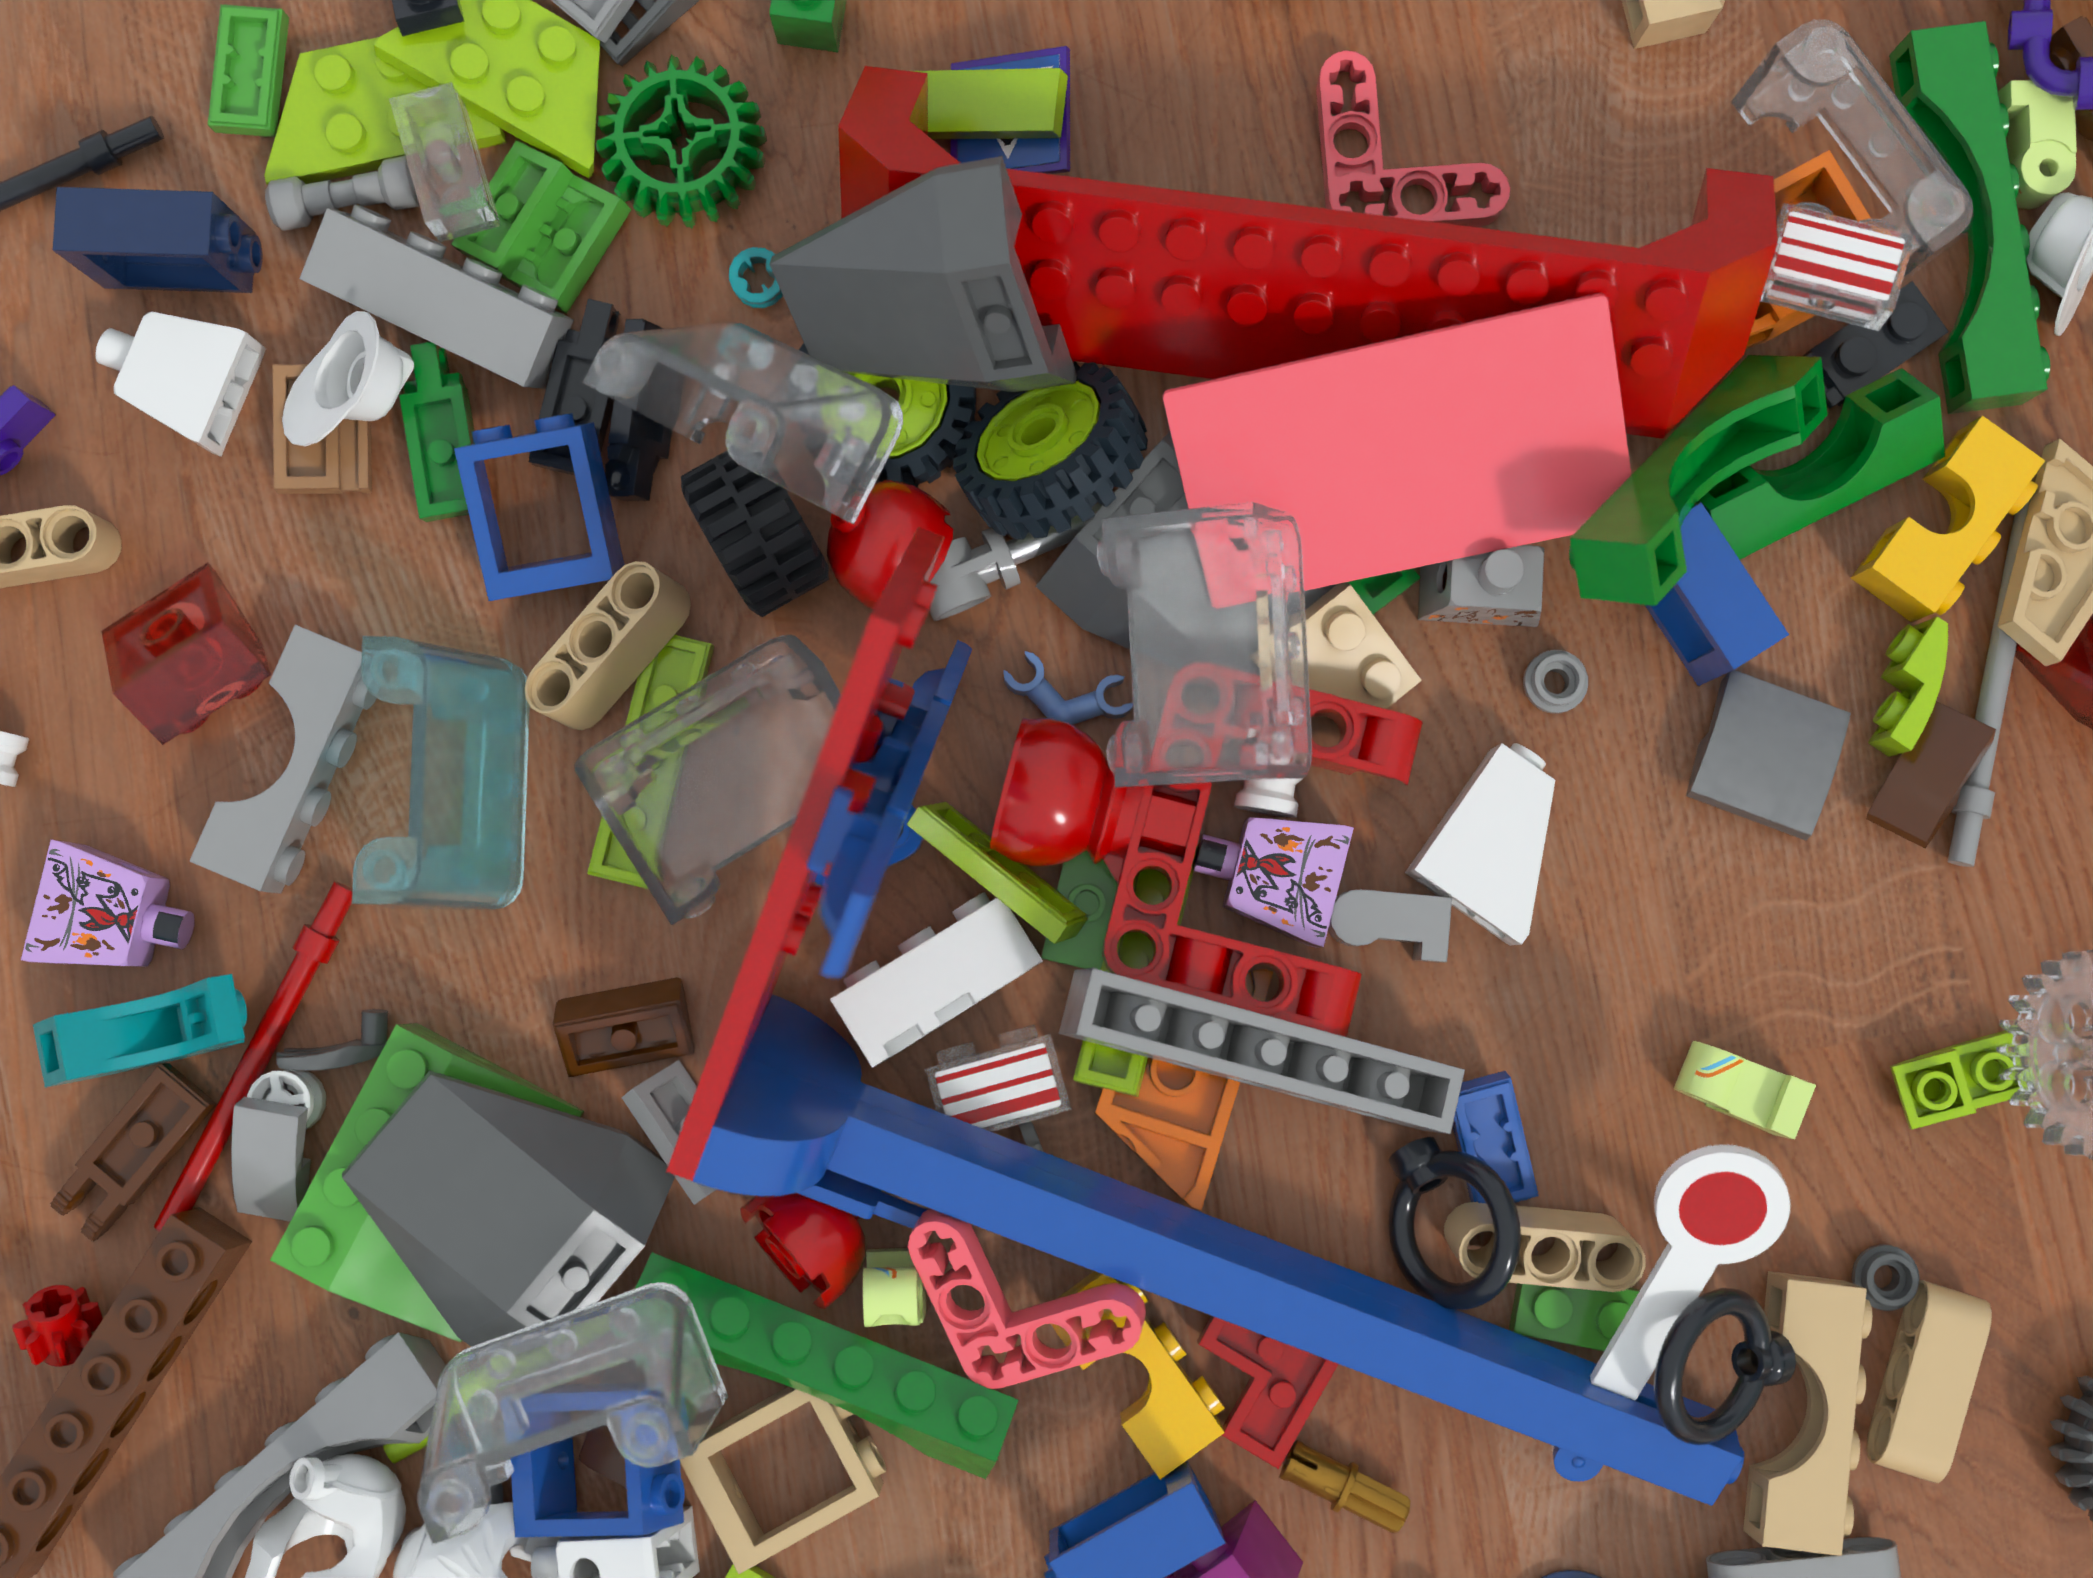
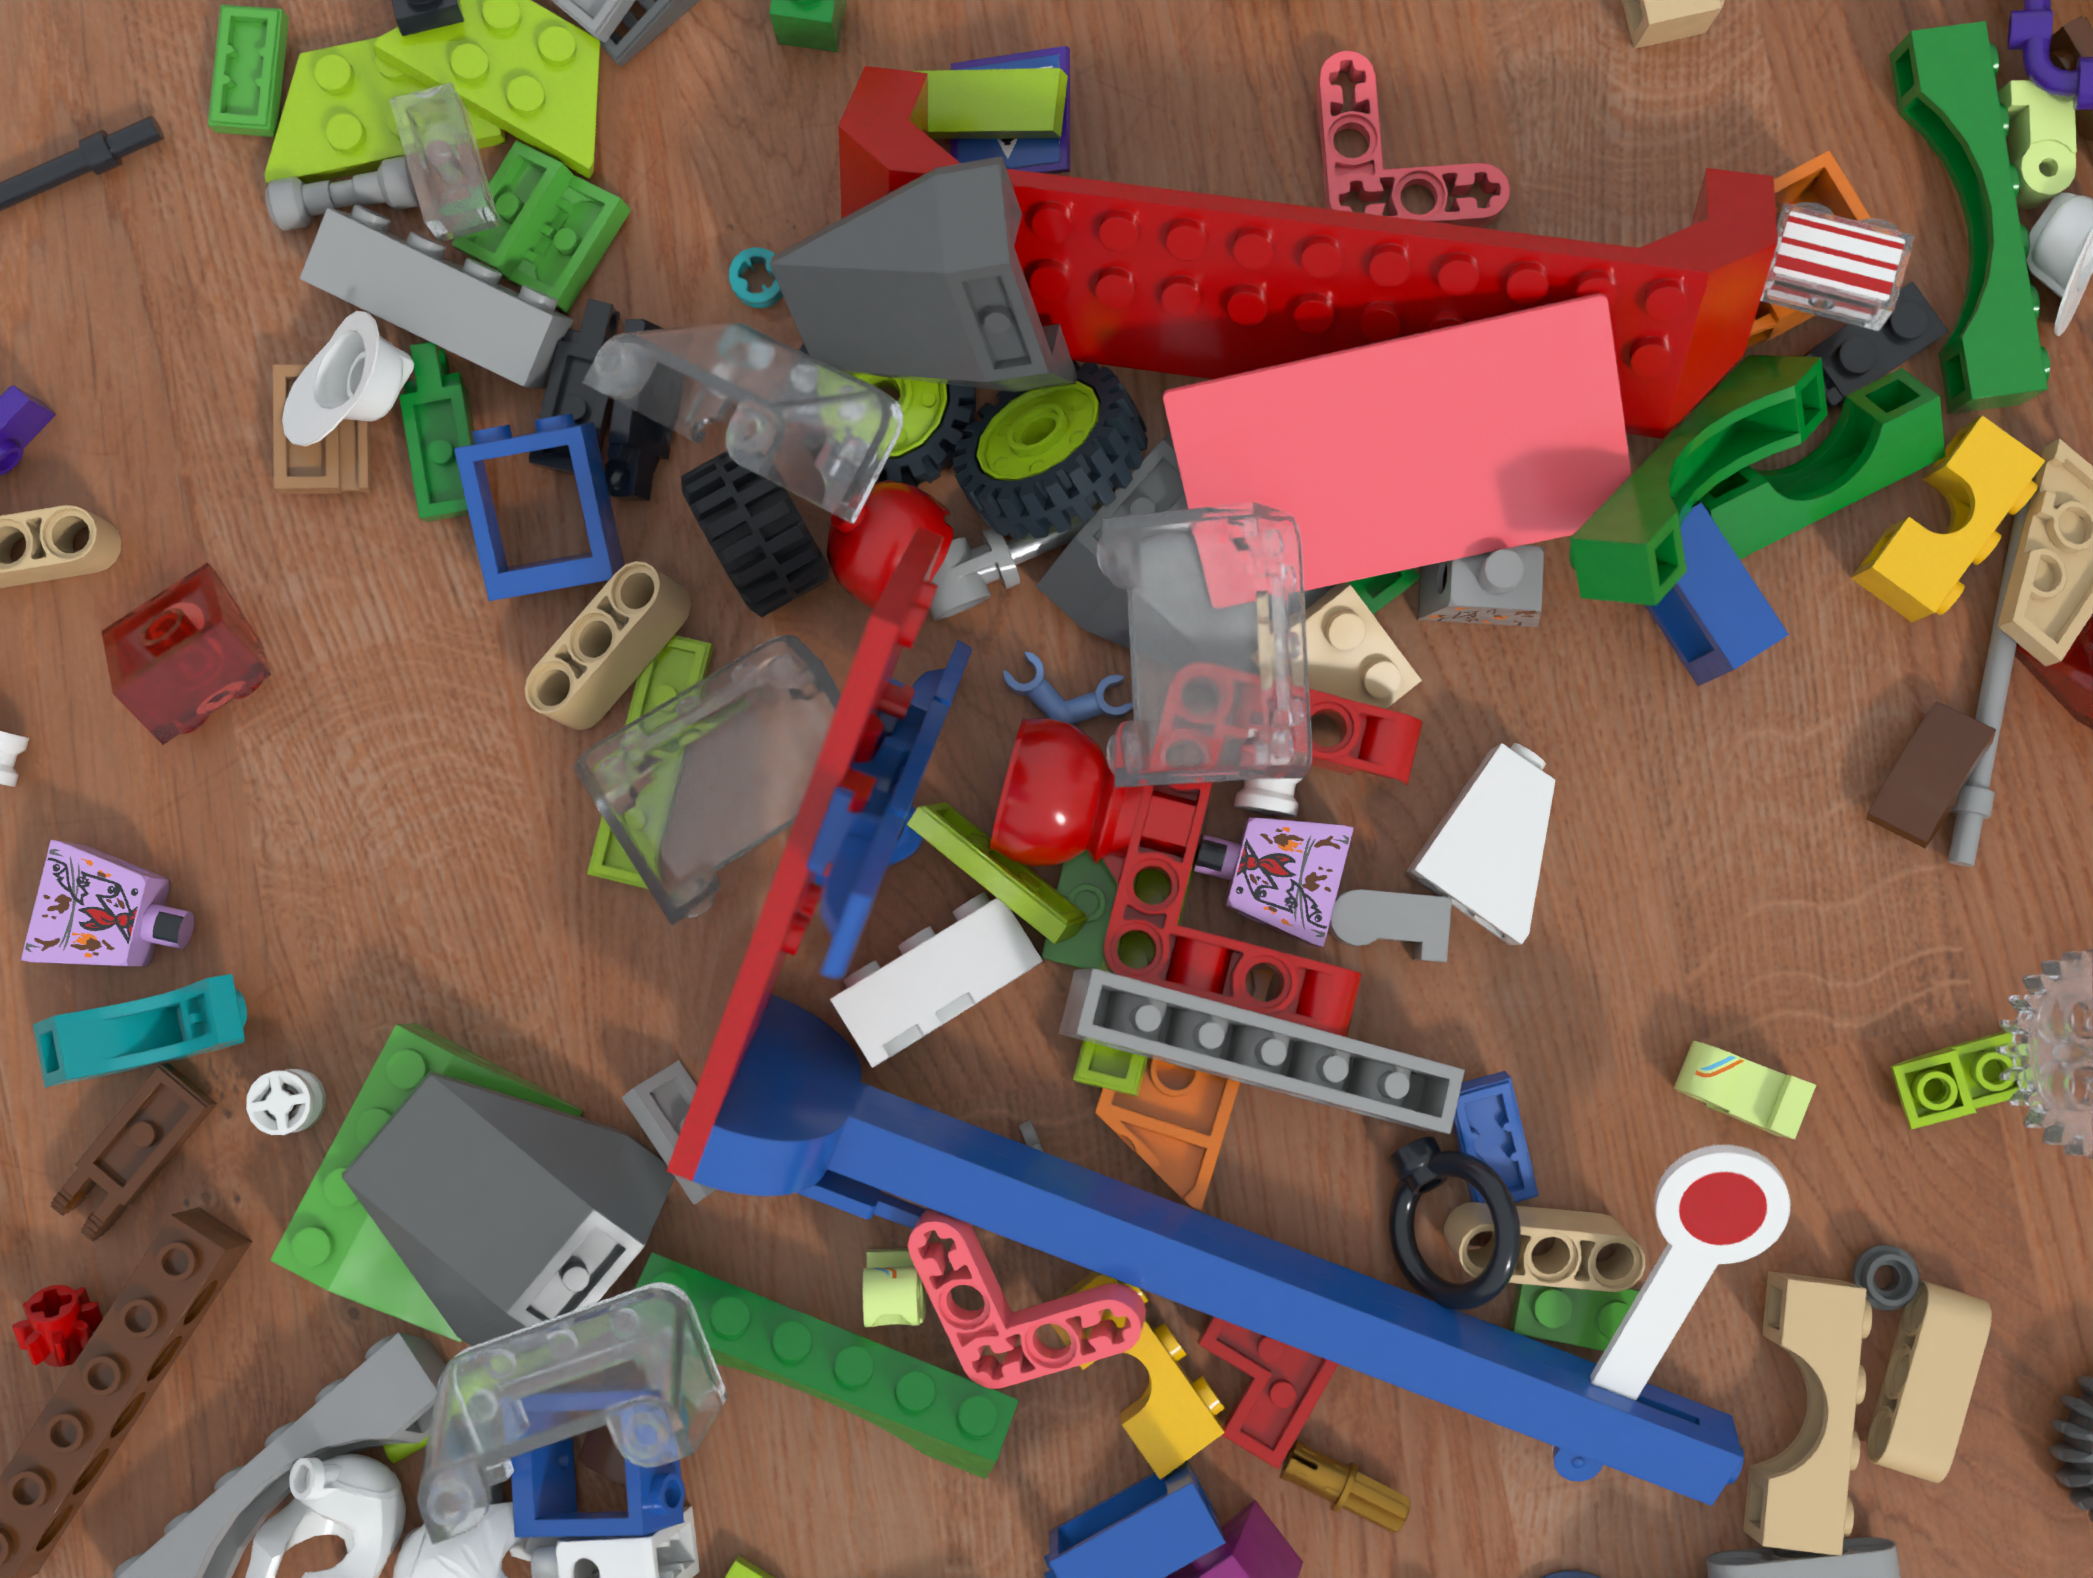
dark blue window [52,187,263,293] -> none
white torso [96,312,266,457] -> none
red bar [154,881,358,1232] -> none
light grey arch [189,625,383,894] -> none
light grey slope [231,1097,311,1222] -> none
dark grey piece [276,1009,388,1071] -> none
clear light blue windscreen [352,636,530,910] -> none
reddish brown slope [553,977,695,1077] -> none
green gear [596,54,767,228] -> none
tan window [679,1386,887,1574] -> none
red cylinder [740,1193,865,1309] -> none
brick [925,1025,1071,1132] -> none
light grey plate [1523,650,1588,714] -> none
black piece [1654,1288,1796,1445] -> none
flat silver slope [1686,670,1851,840] -> none
clear windscreen [1731,19,1974,288] -> none
lime slope [1868,616,1948,757] -> none

